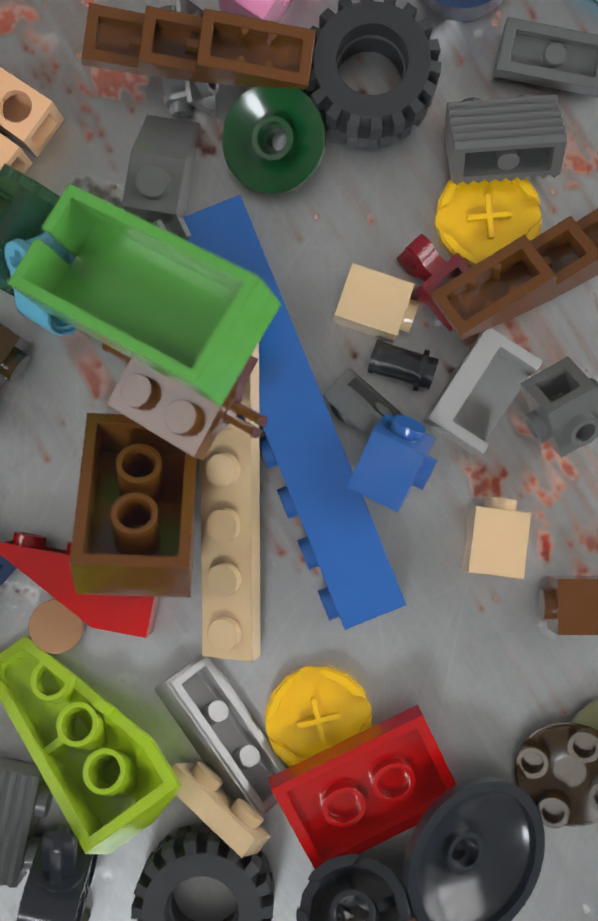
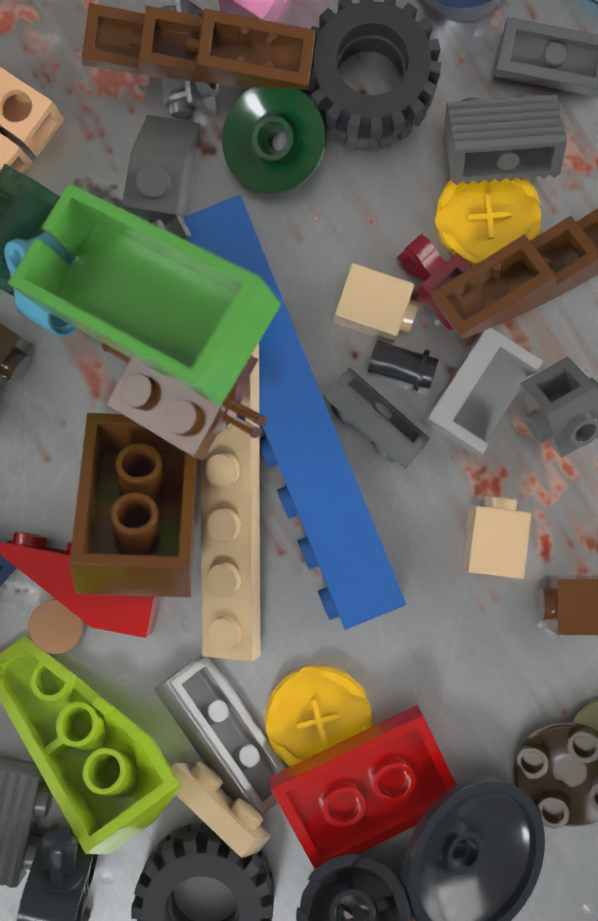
blue brick [347,413,438,513] -> none

